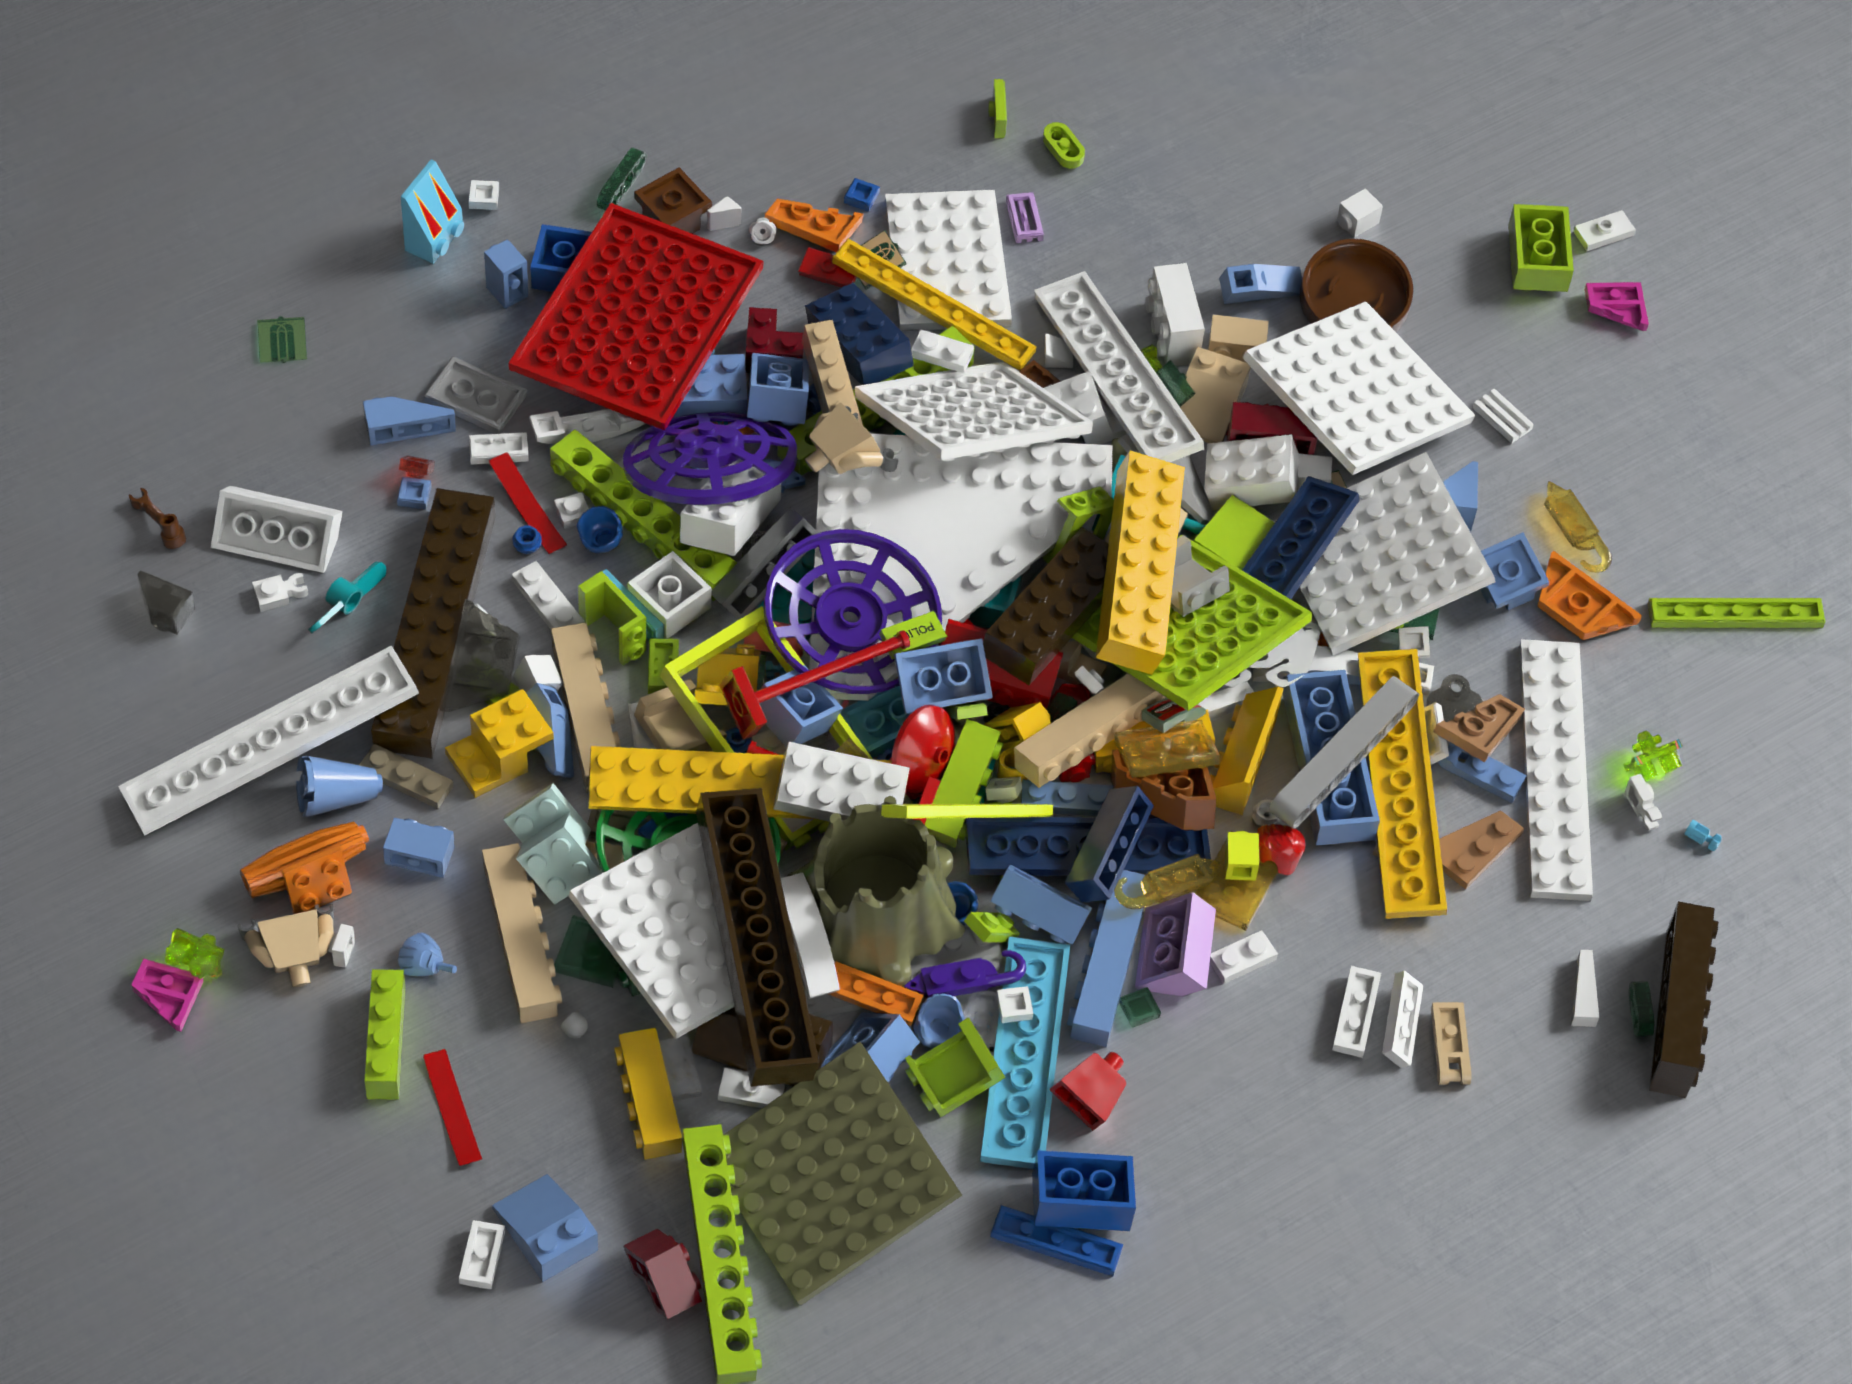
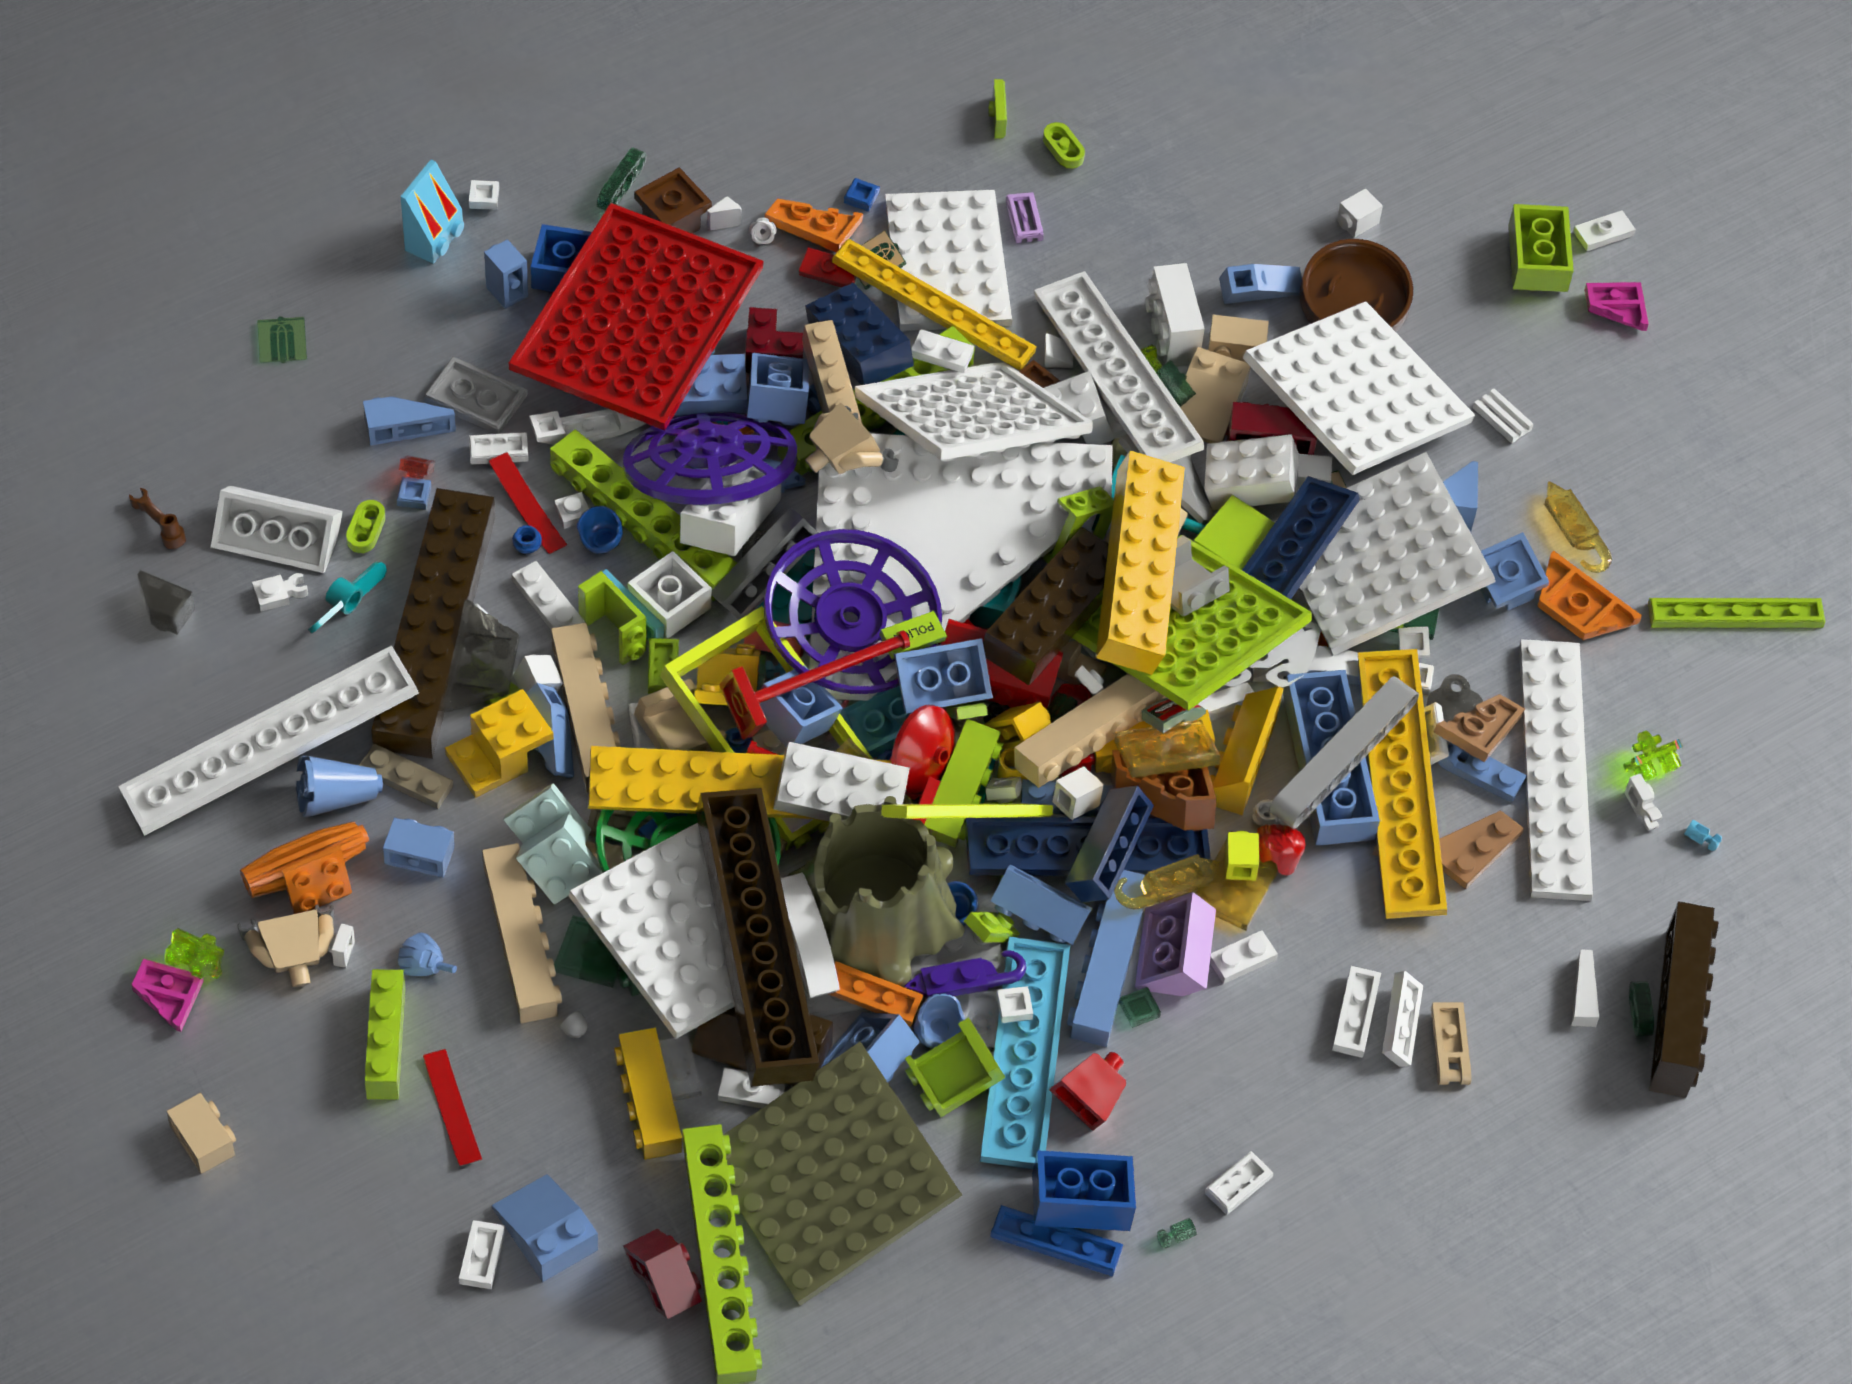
none -> tan brick [167,1092,236,1174]
none -> lime plate [346,500,386,553]
none -> white brick [1052,767,1104,820]
none -> clear green piece [1157,1218,1197,1248]
none -> white plate [1205,1151,1273,1215]

